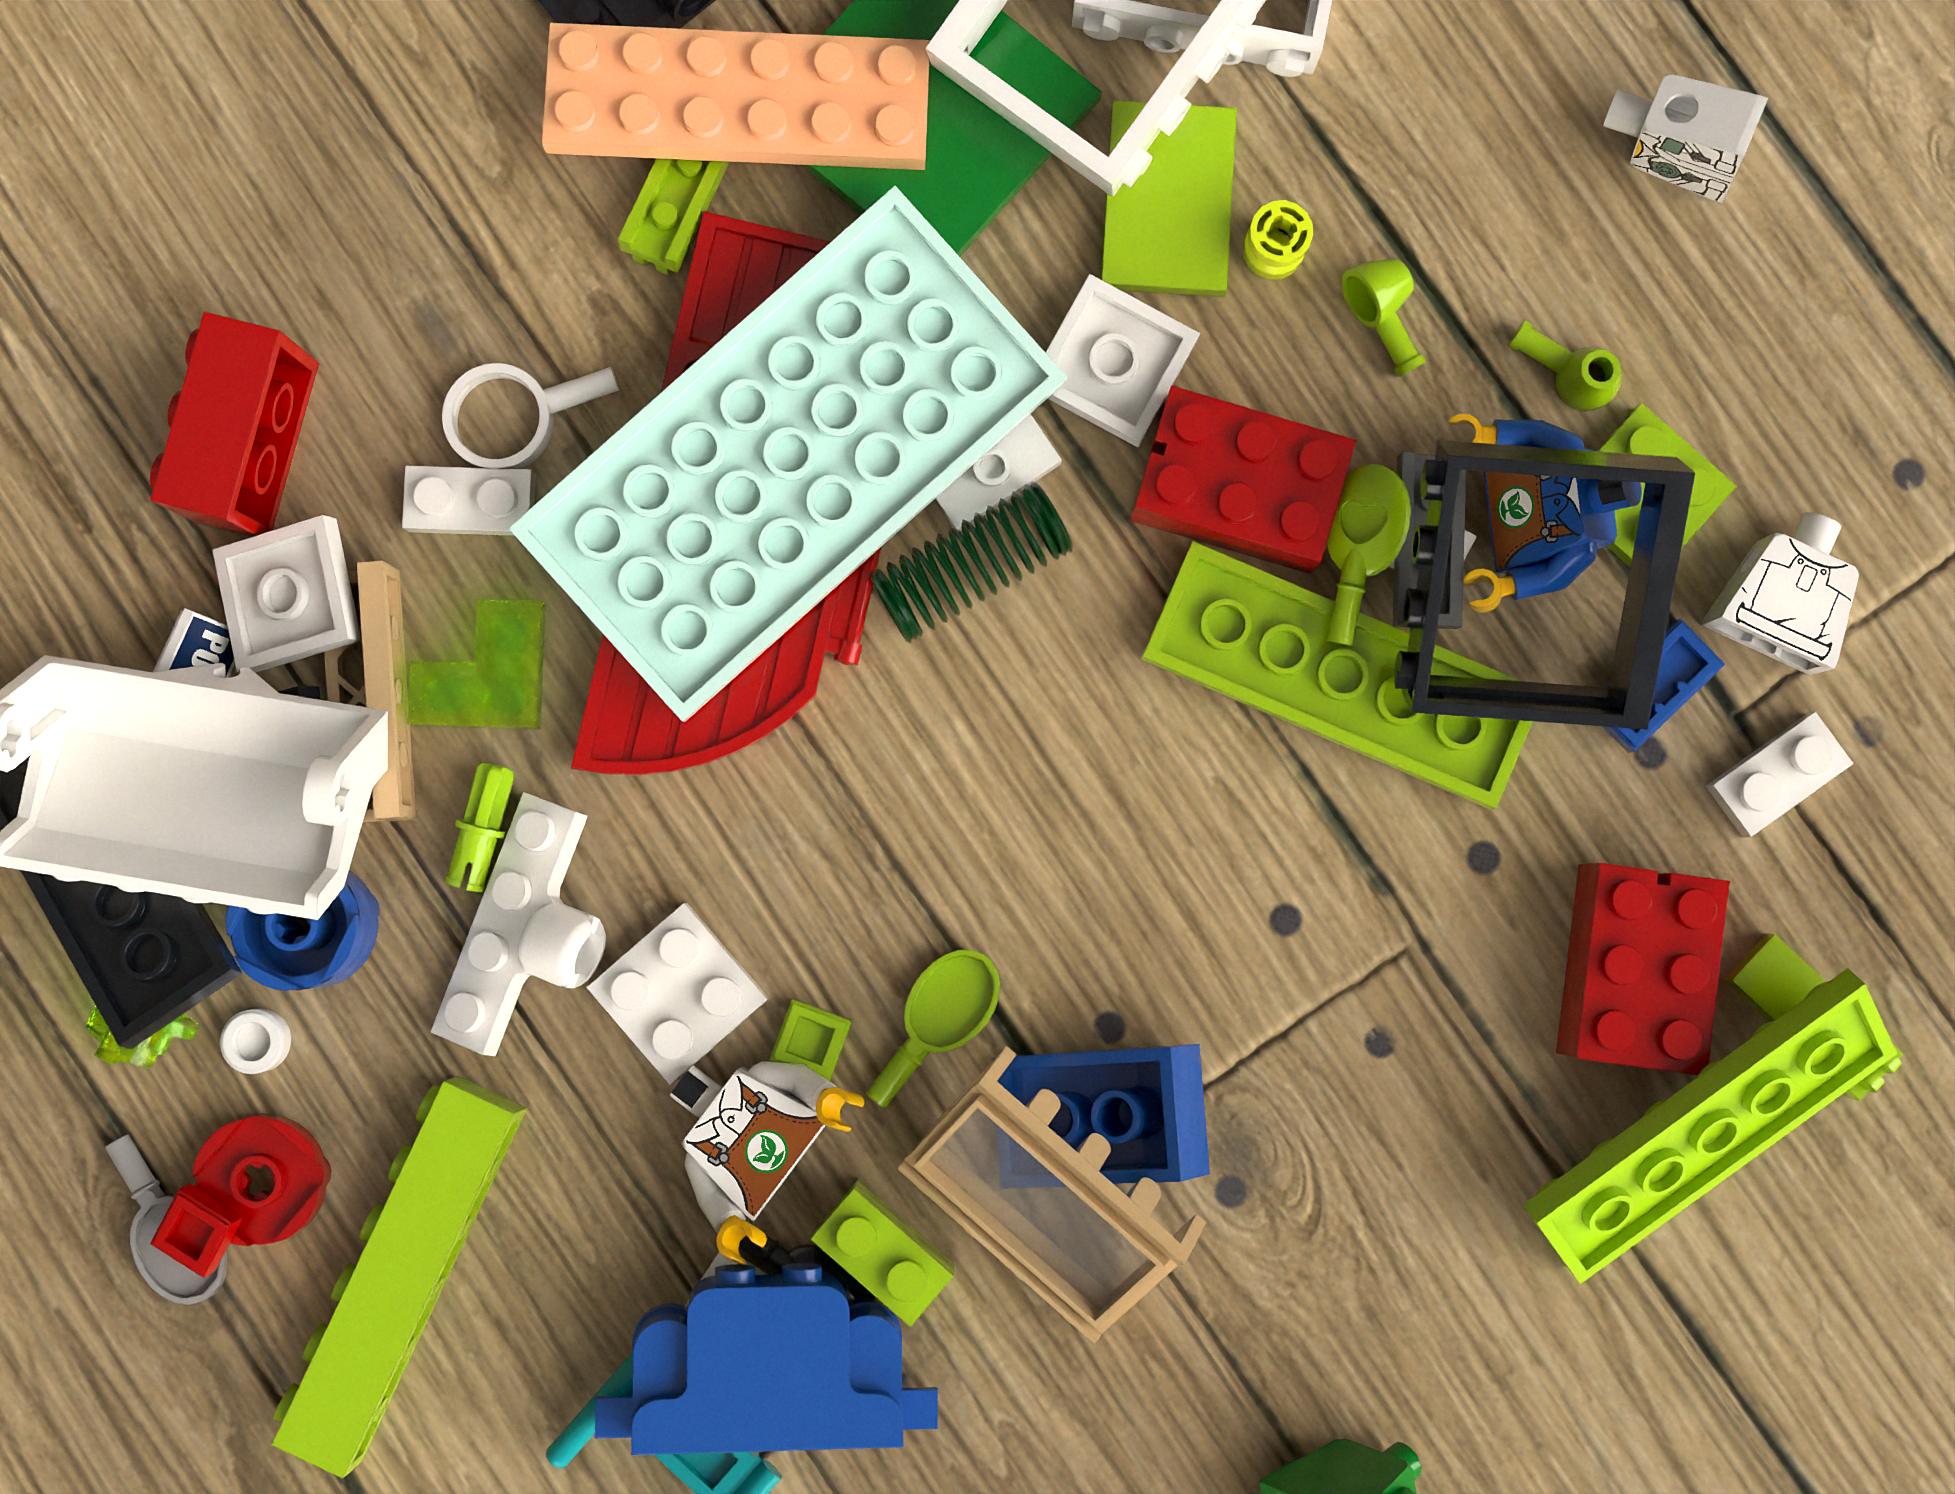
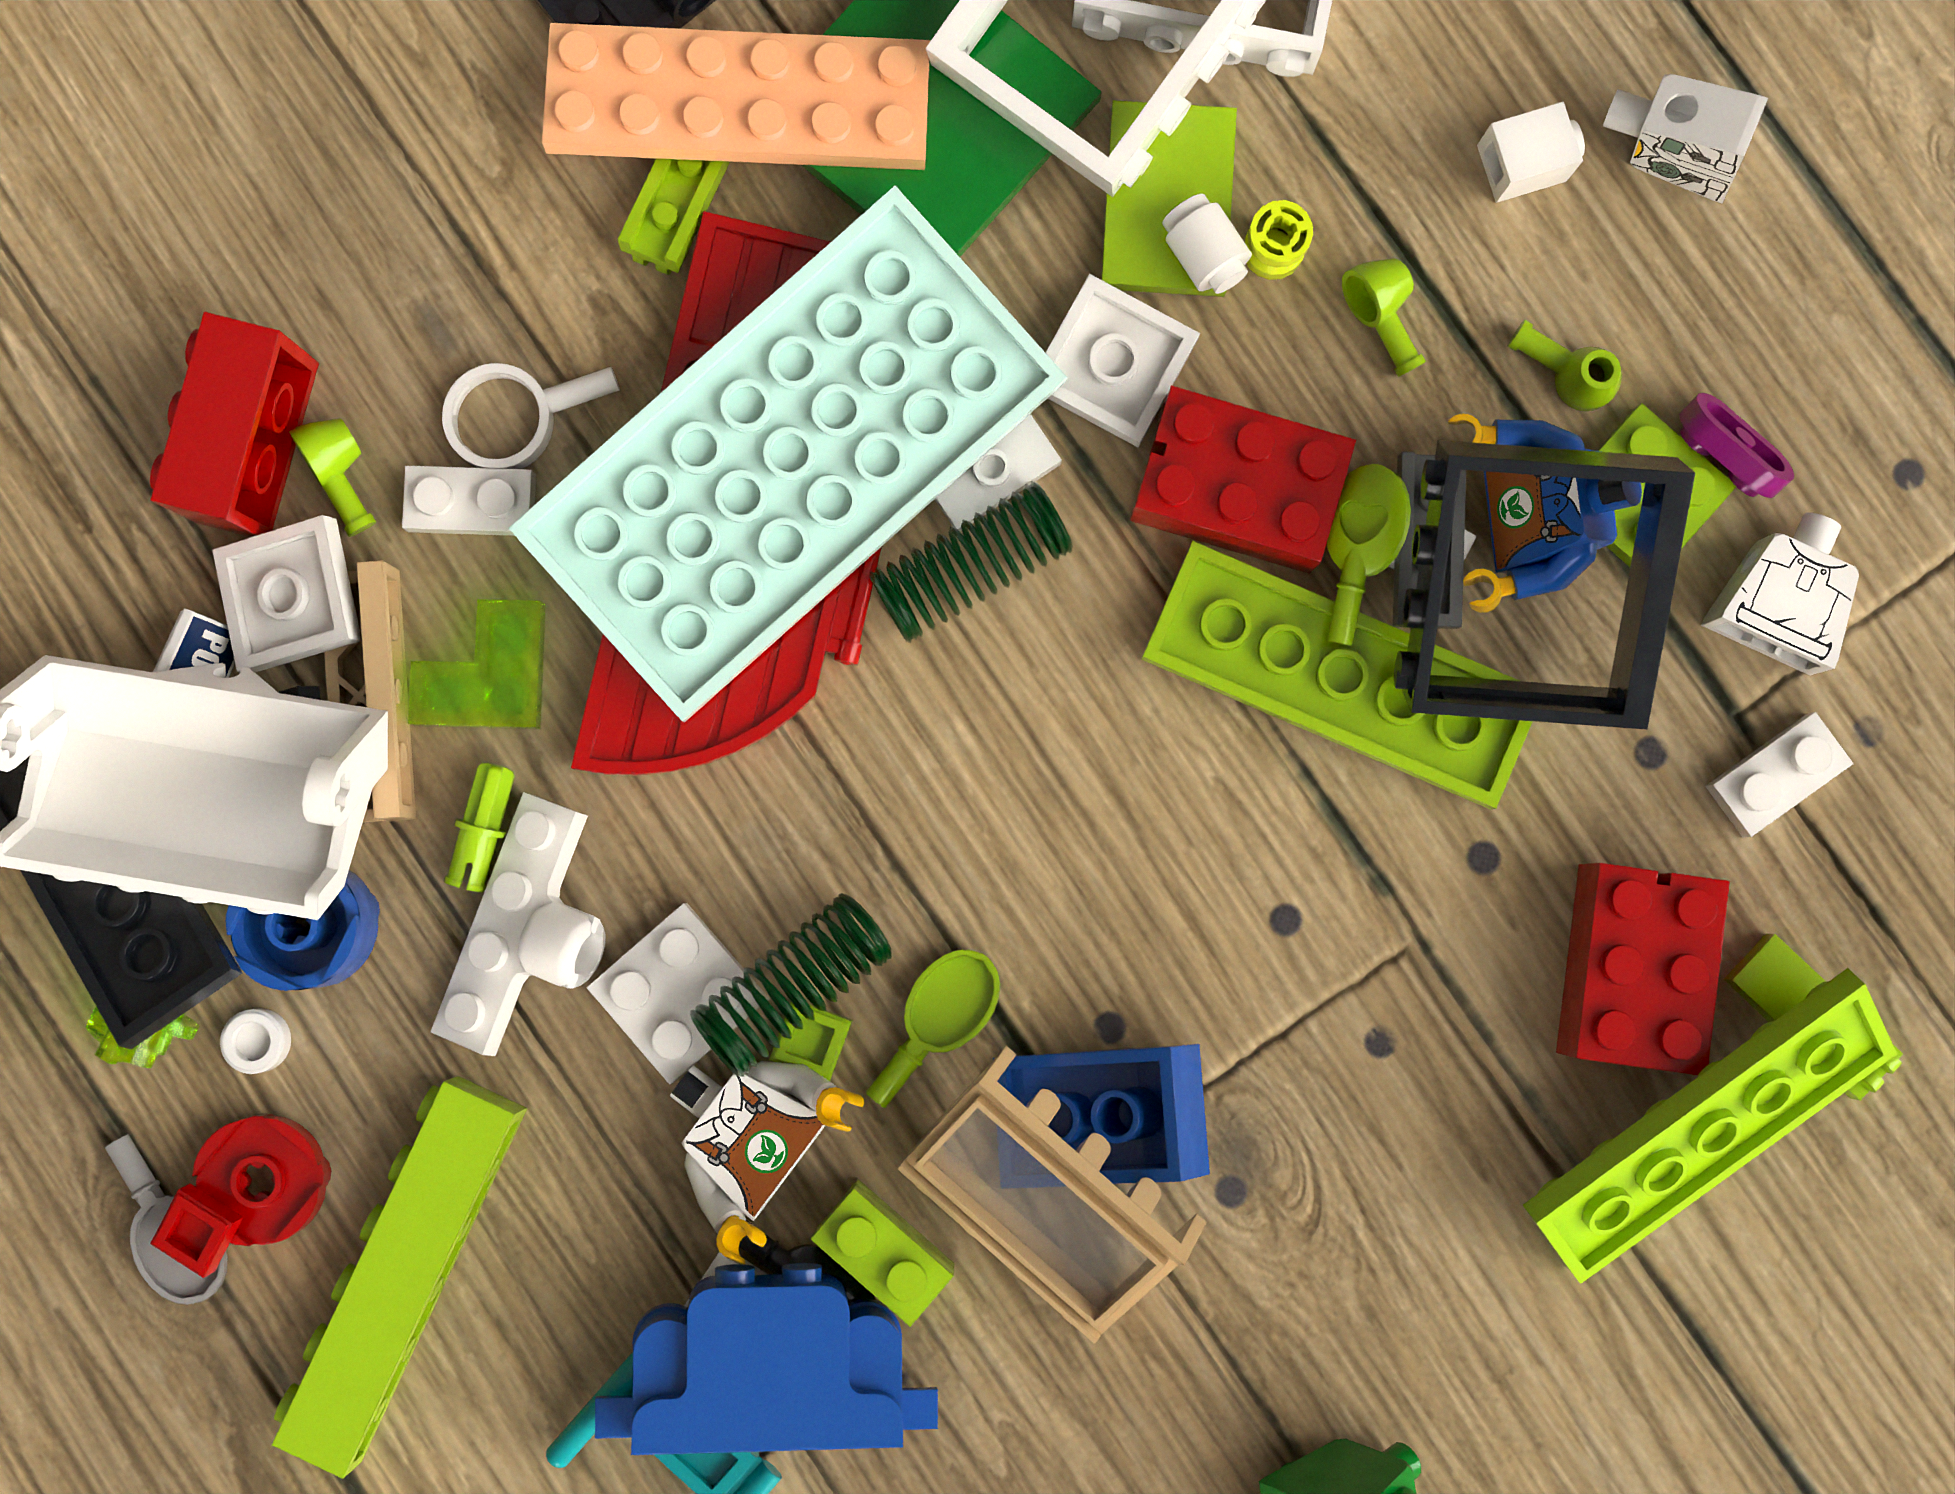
blue plate [1602,618,1725,753] -> none
none -> lime bar [289,418,376,537]
none -> dark green piece [690,893,892,1077]
none -> white brick [1162,194,1252,294]
none -> white brick [1477,102,1585,203]
none -> magenta plate [1679,393,1794,498]

